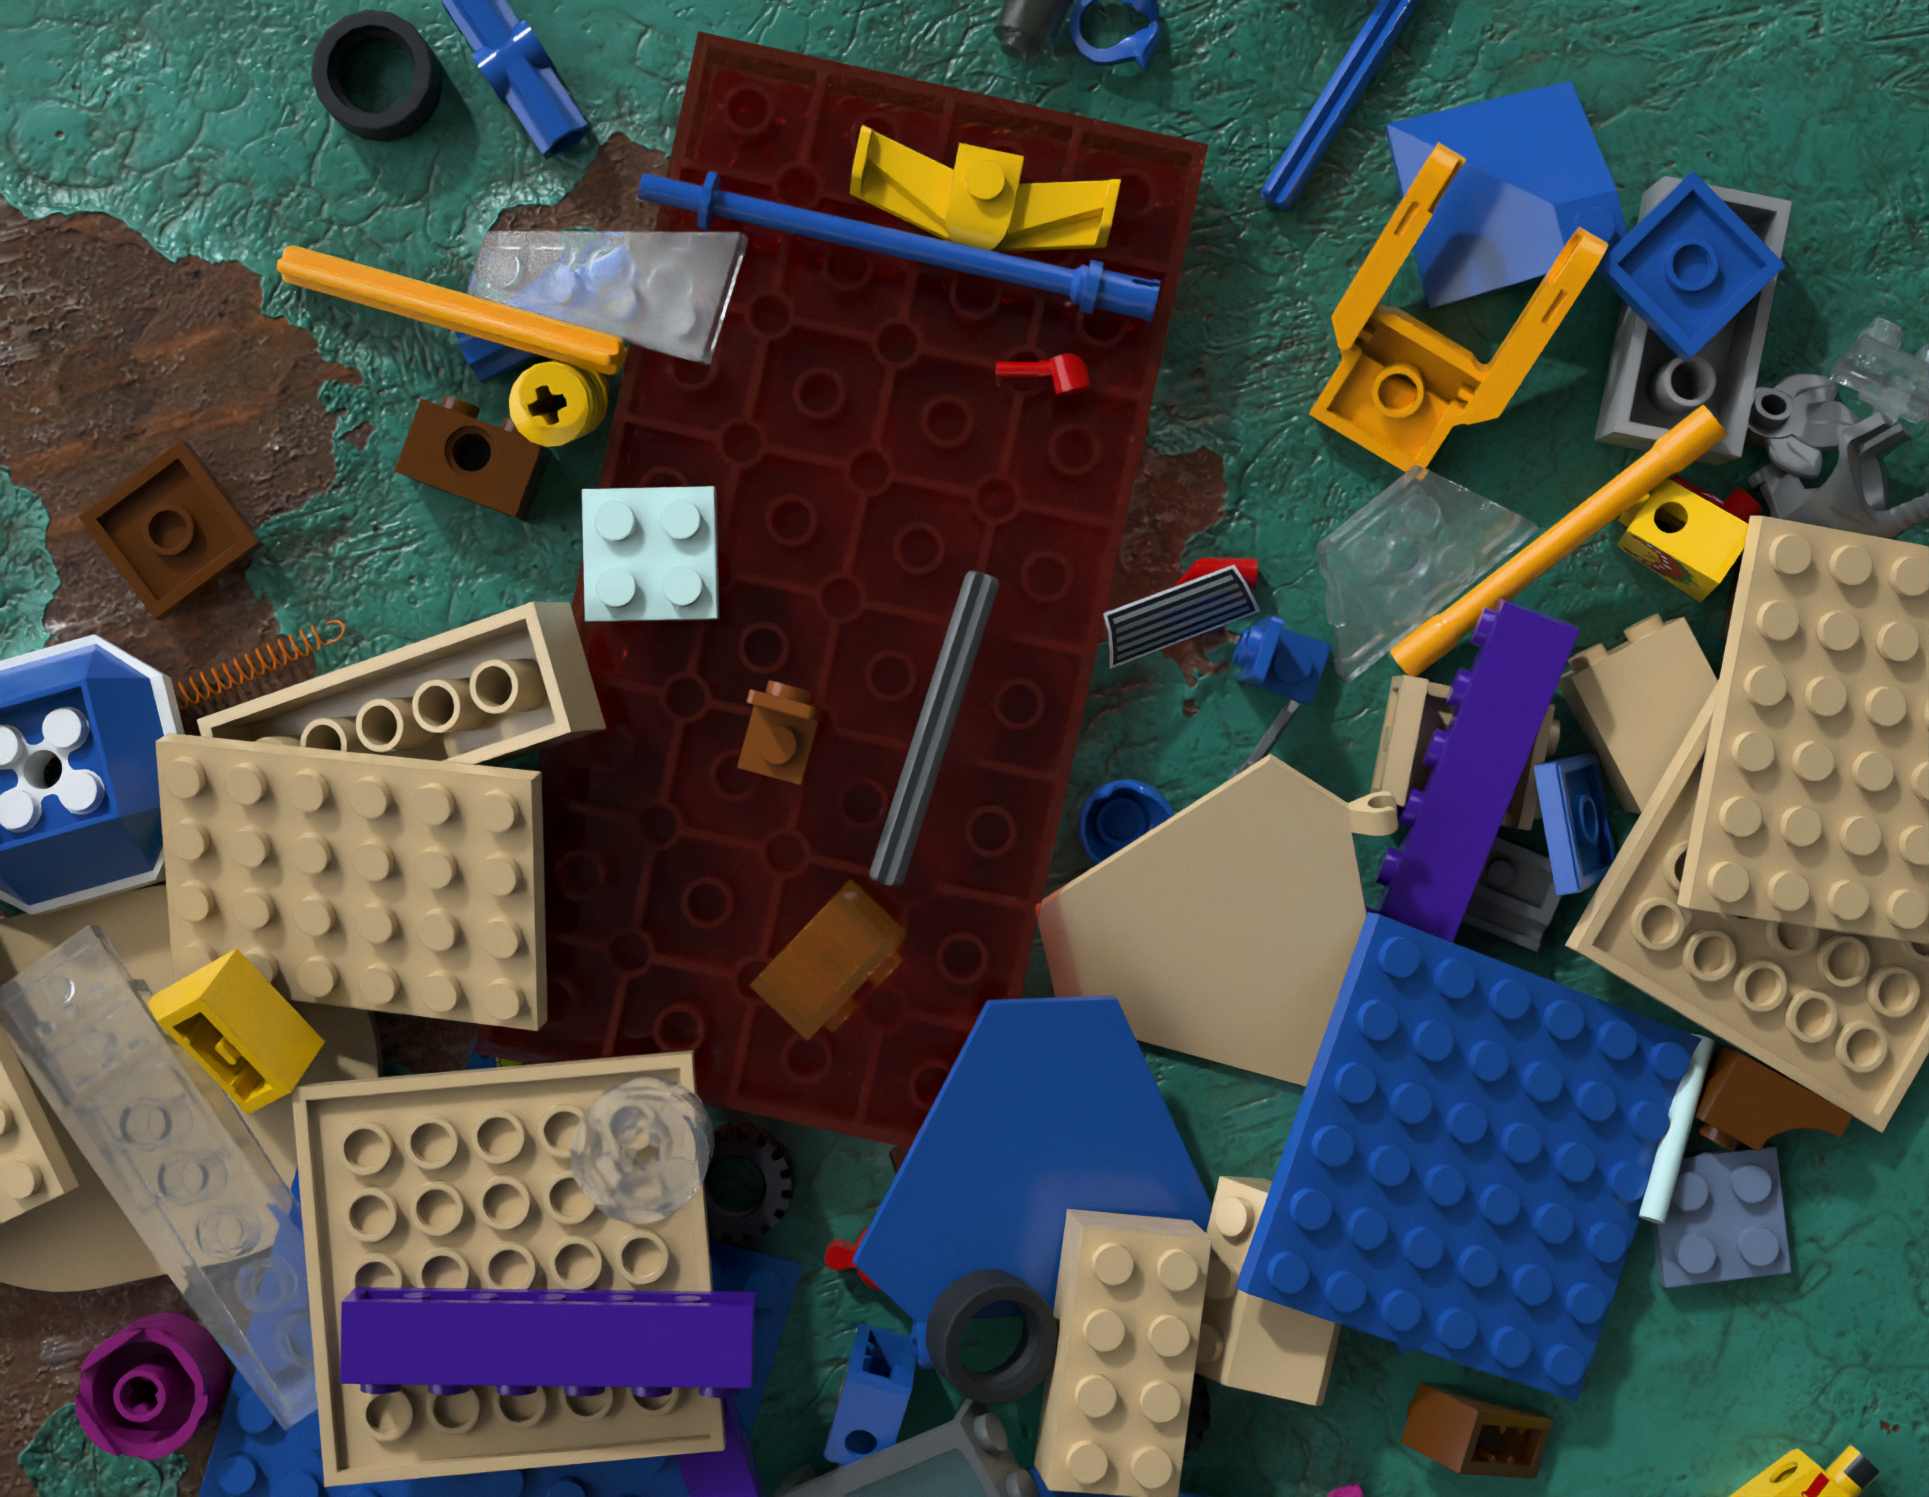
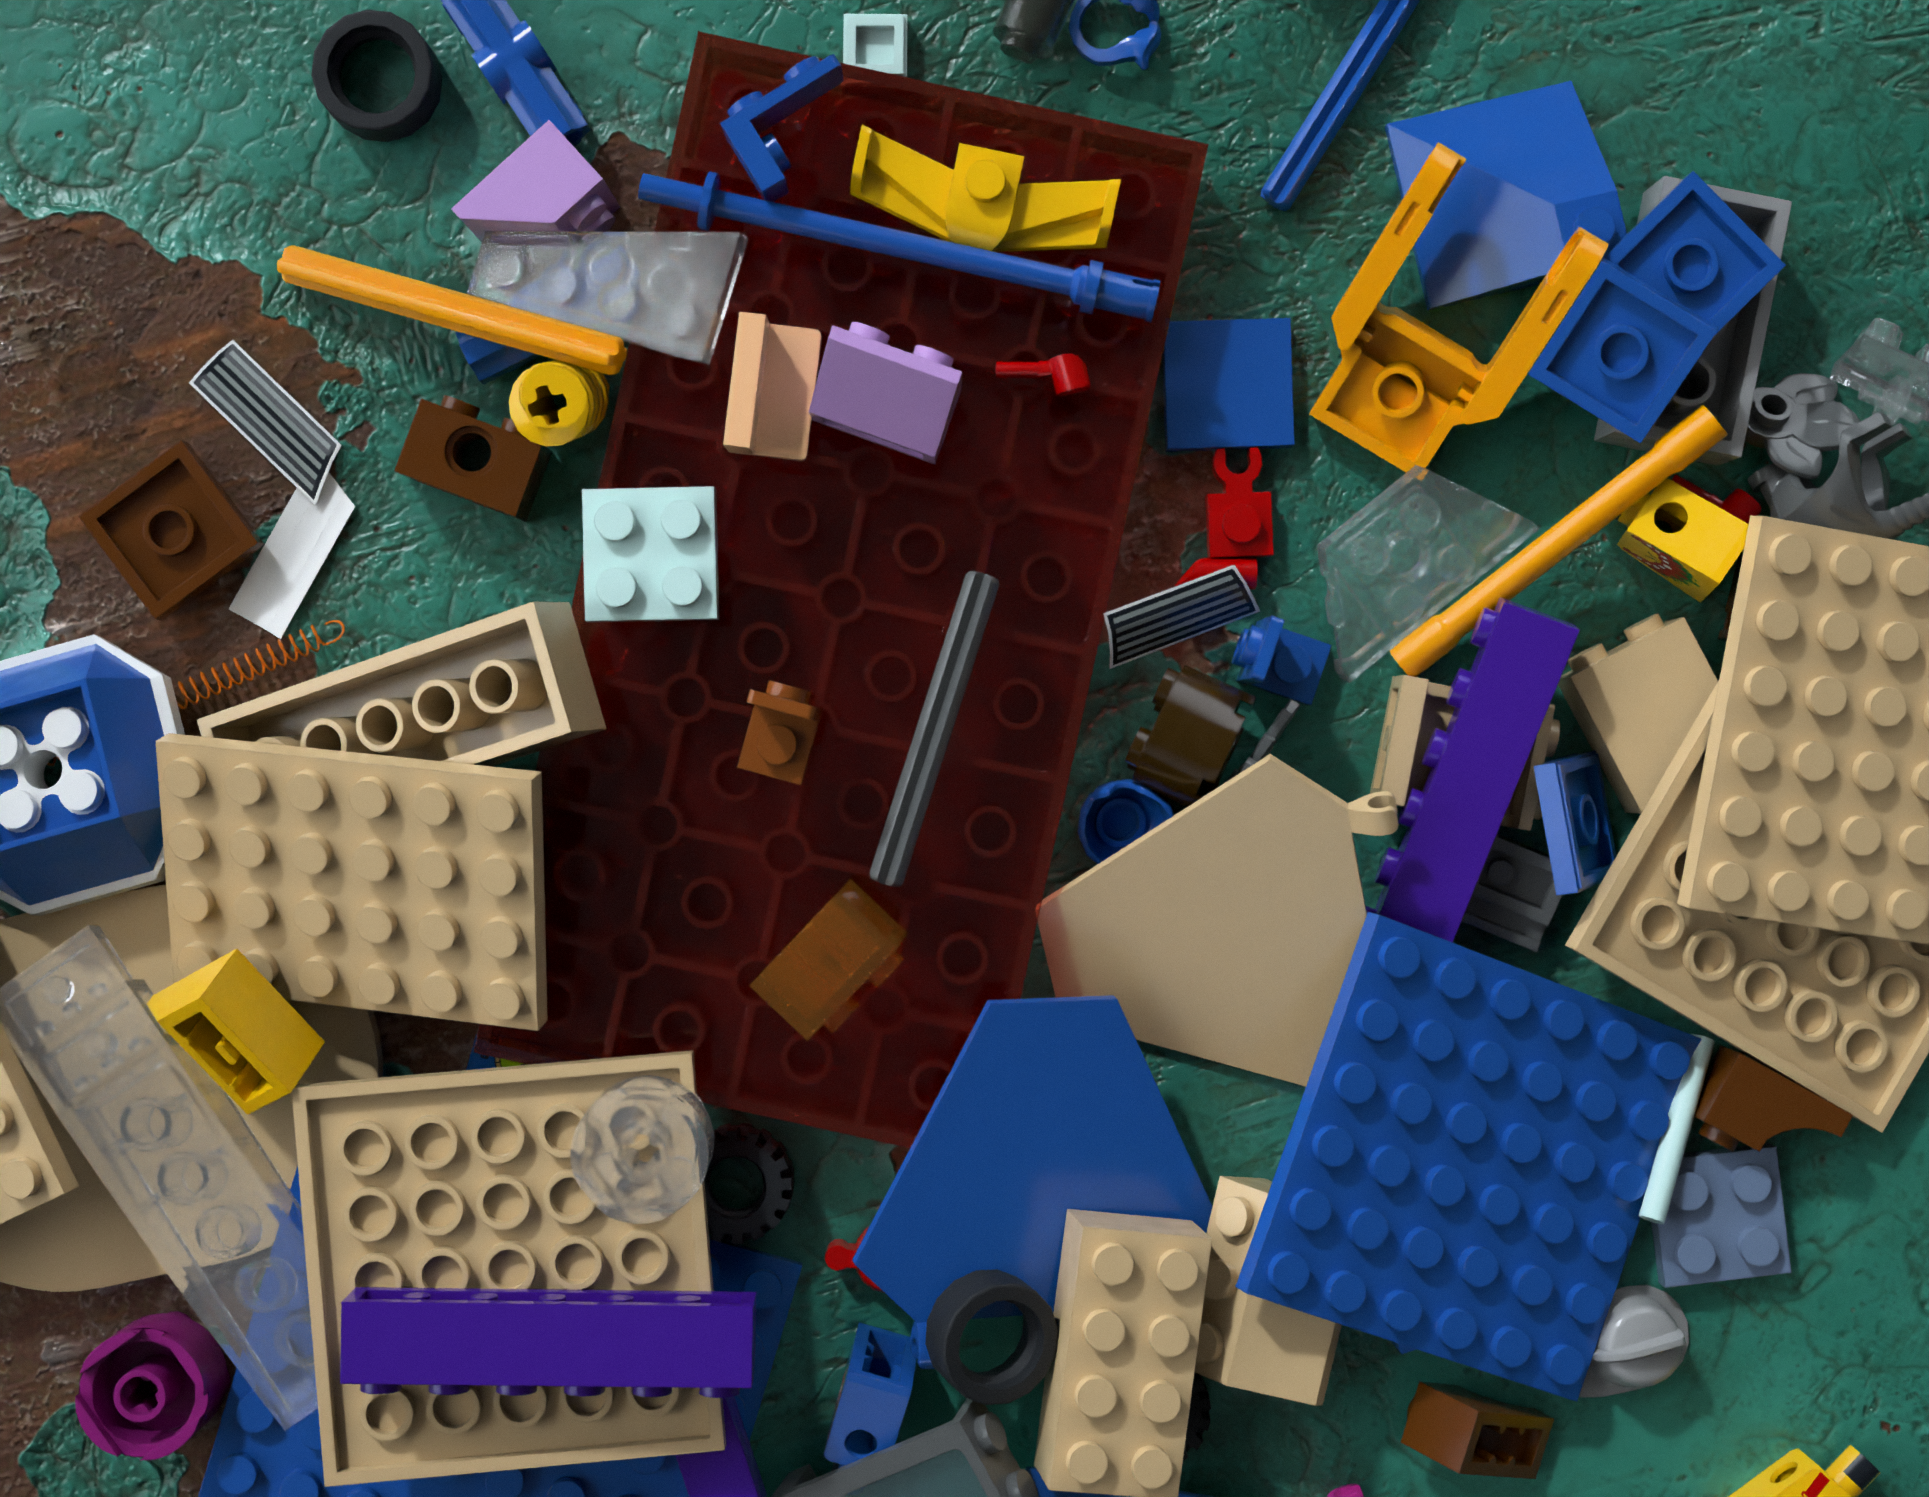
none -> sticker [189,340,342,506]
none -> white sticker [229,472,355,639]
none -> lavender slope [451,120,620,249]
none -> blue bracket [720,54,844,202]
none -> light nougat panel [723,311,822,461]
none -> lavender slope [809,322,962,465]
none -> light aqua tile [843,14,908,84]
none -> dark brown brick [1125,665,1257,807]
none -> blue tile [1161,318,1295,452]
none -> red plate [1205,447,1274,558]
none -> blue tile [1528,258,1718,444]
none -> light grey piece [1579,1285,1689,1398]

